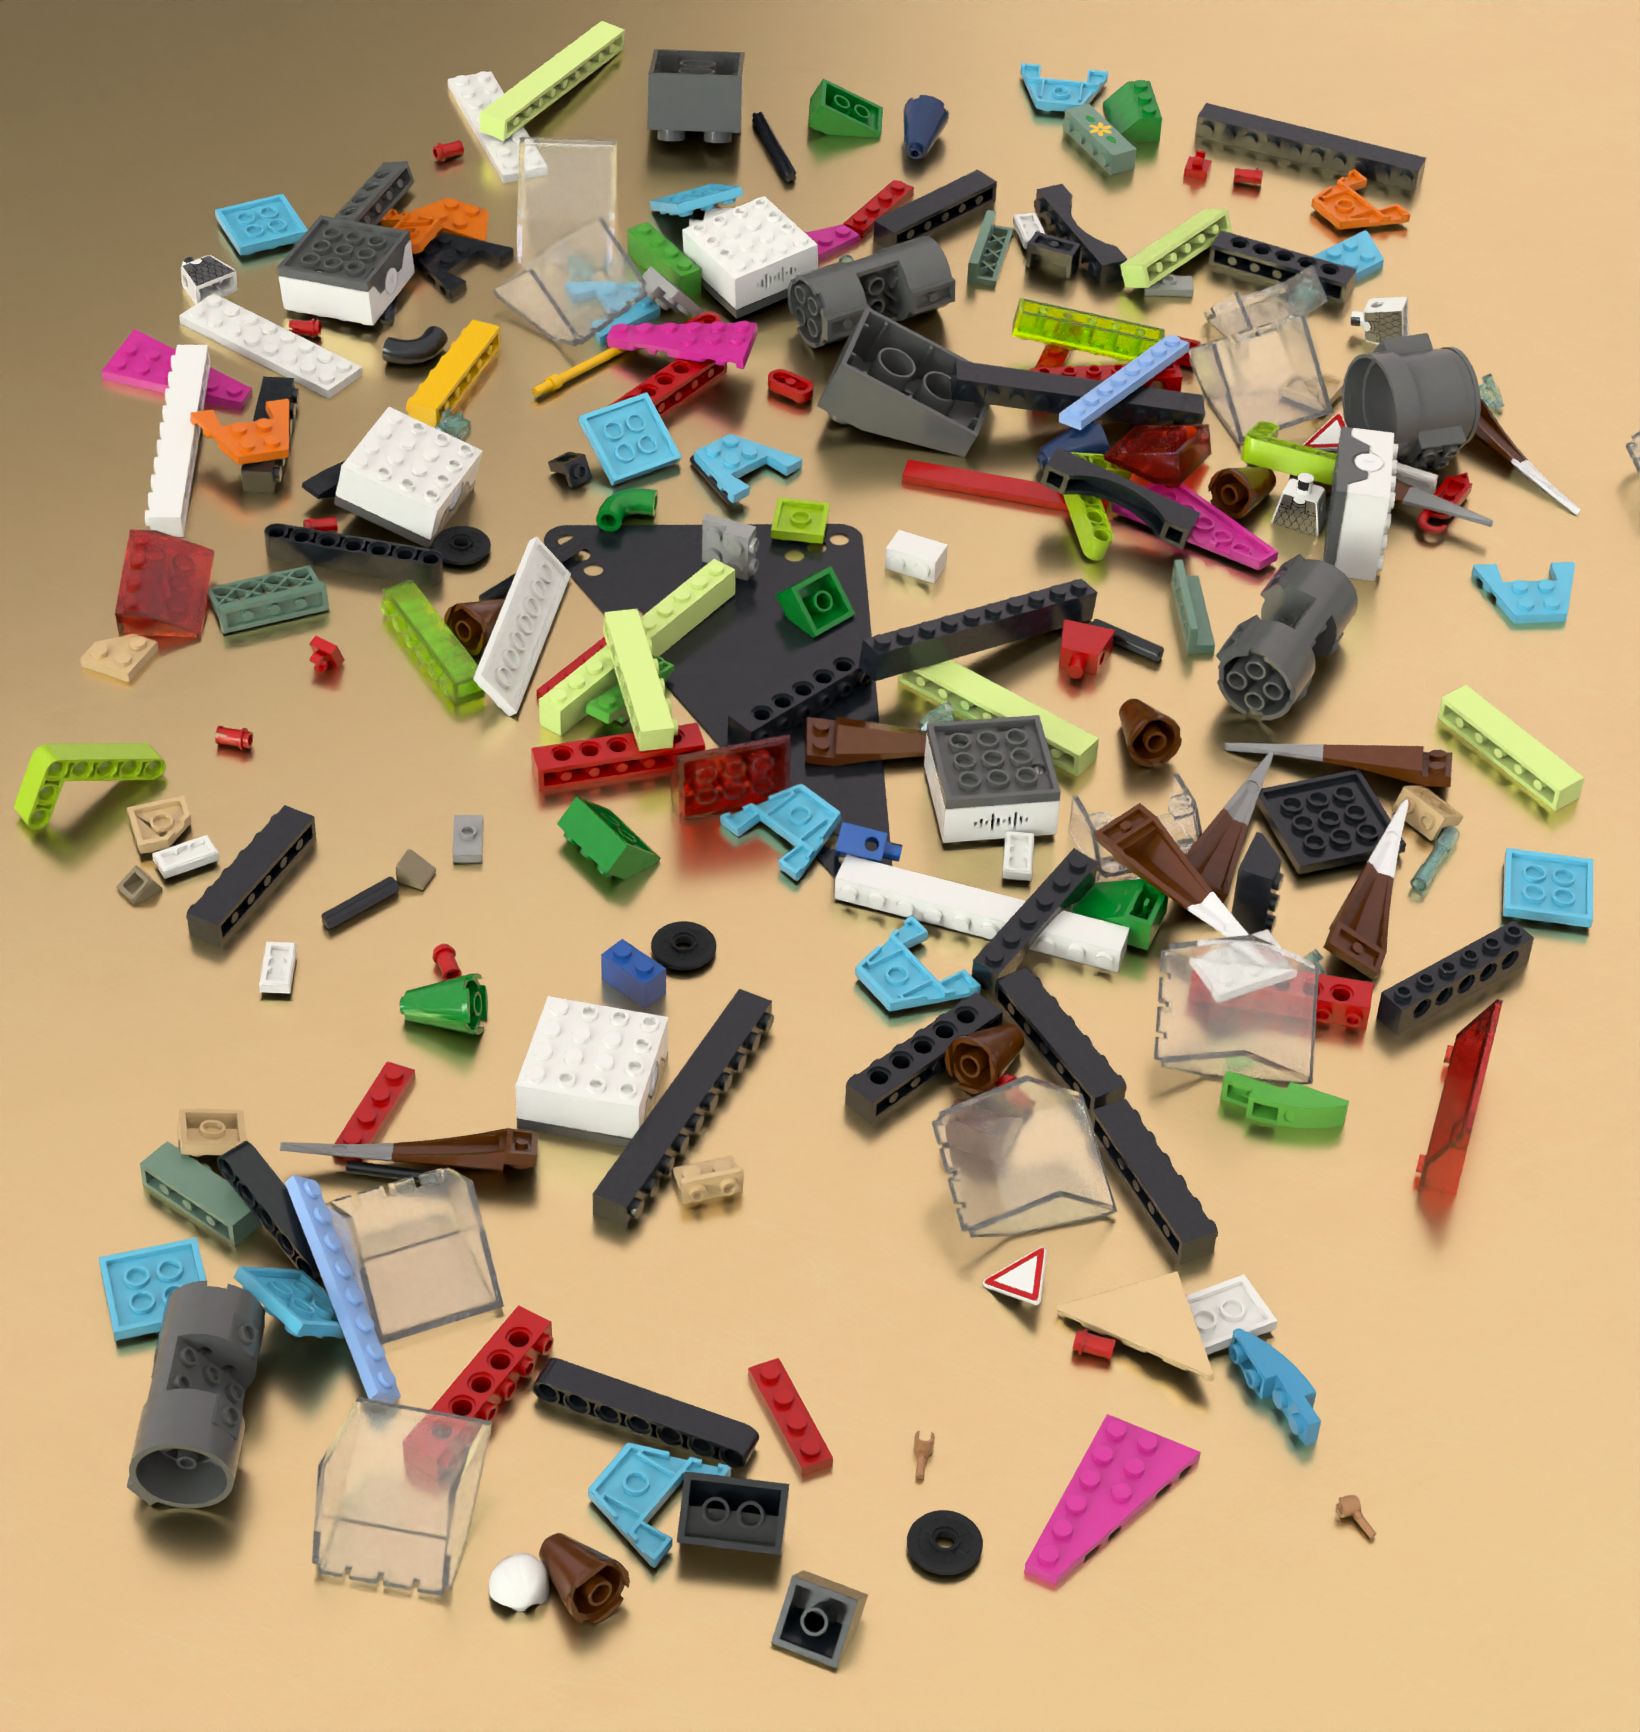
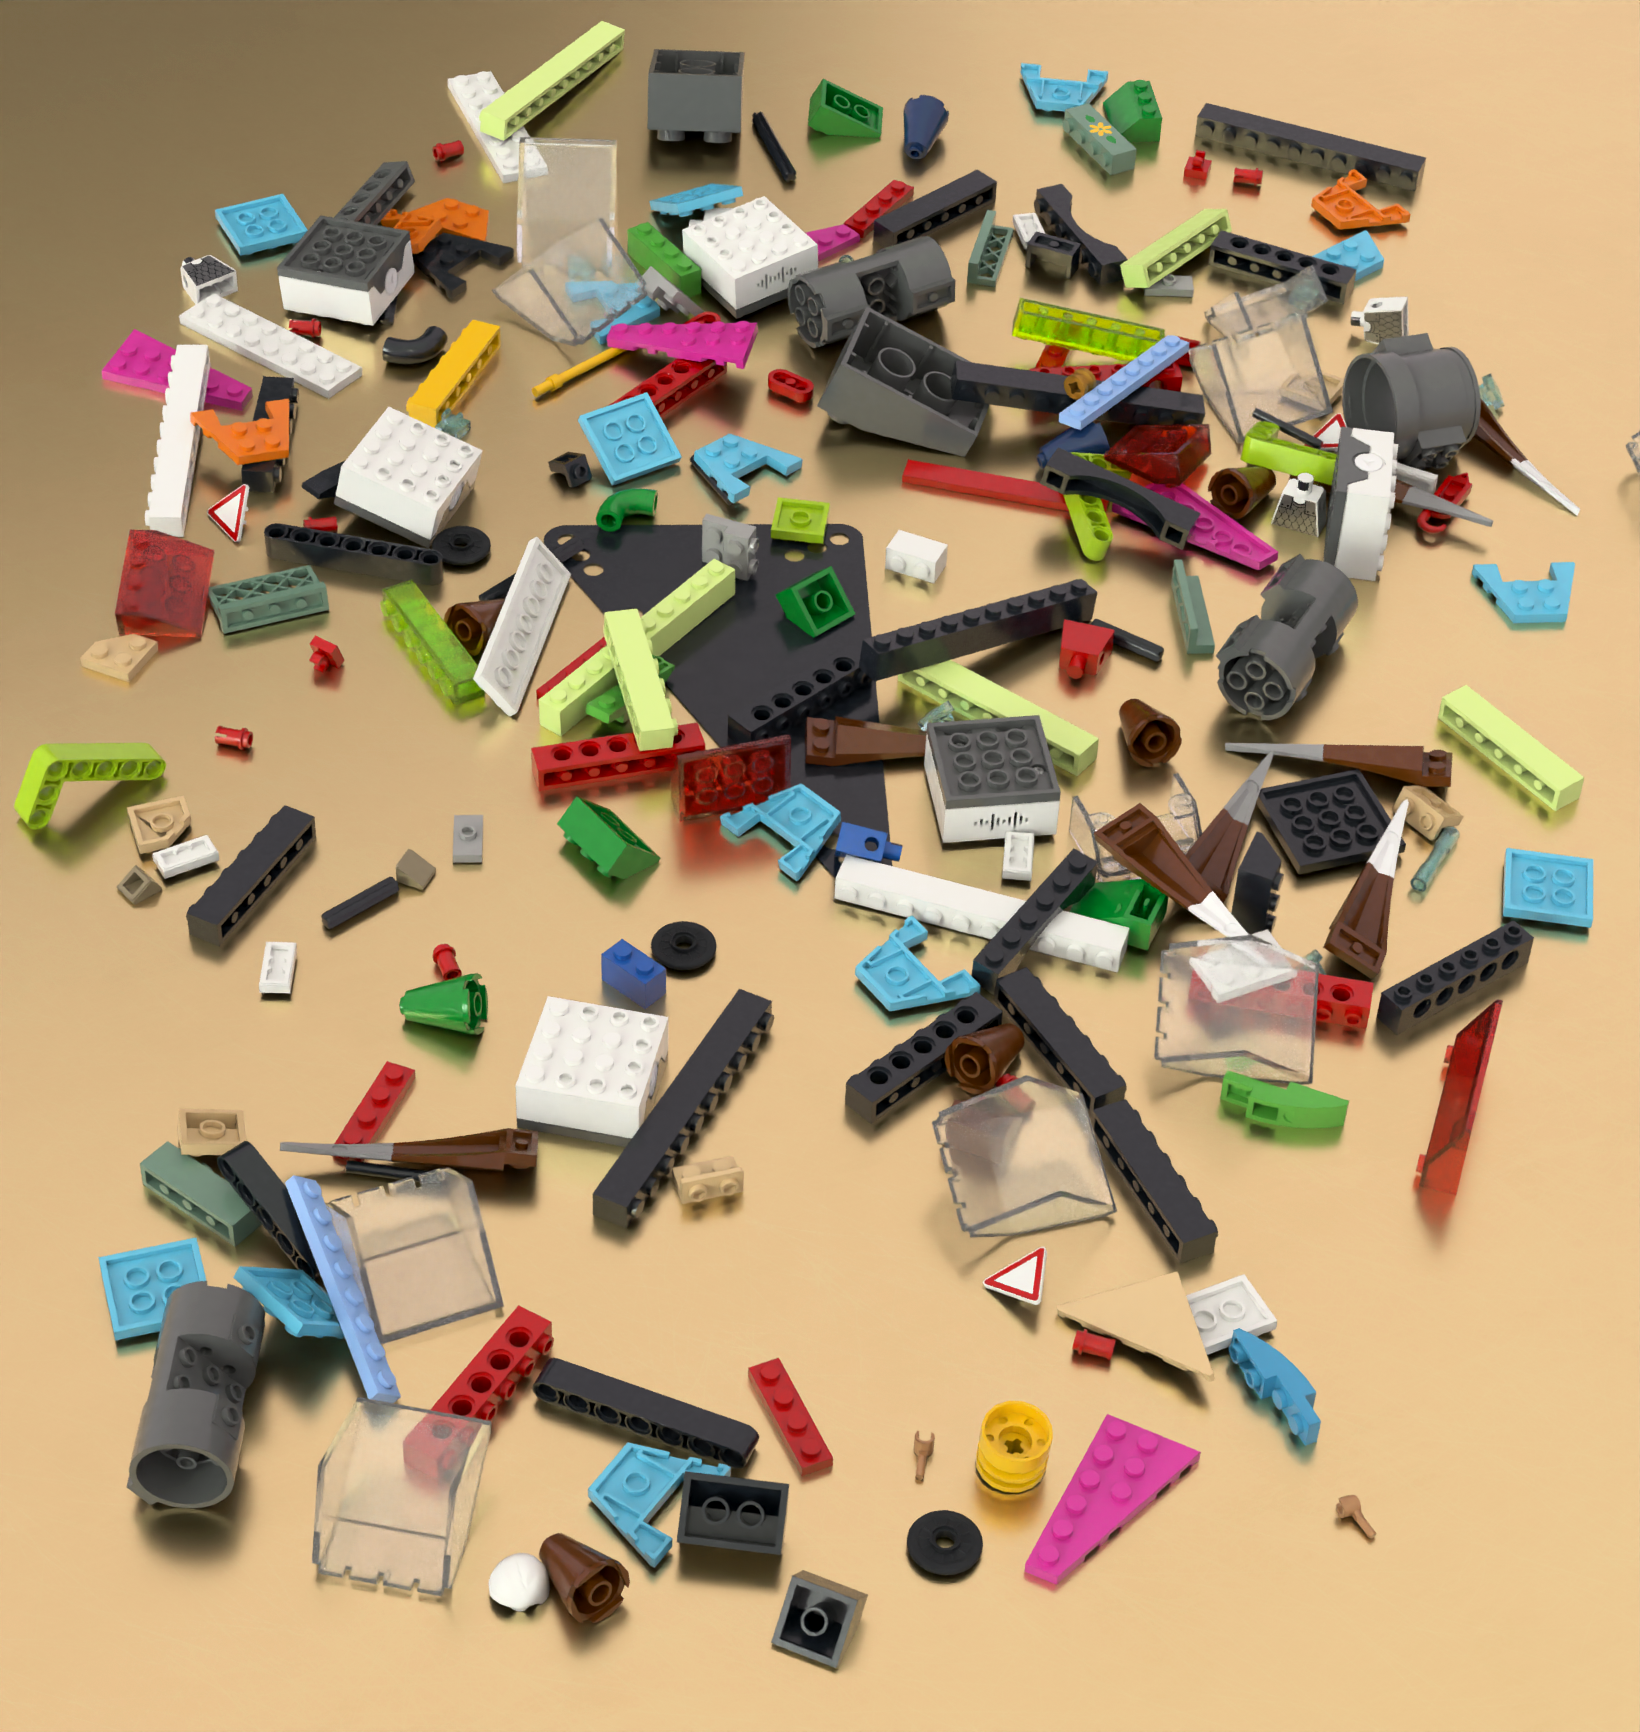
none -> piece [207,484,249,542]
none -> yellow wheel [976,1401,1053,1493]
none -> pearl gold wheel [1064,368,1096,399]
none -> black bar [1252,408,1324,449]

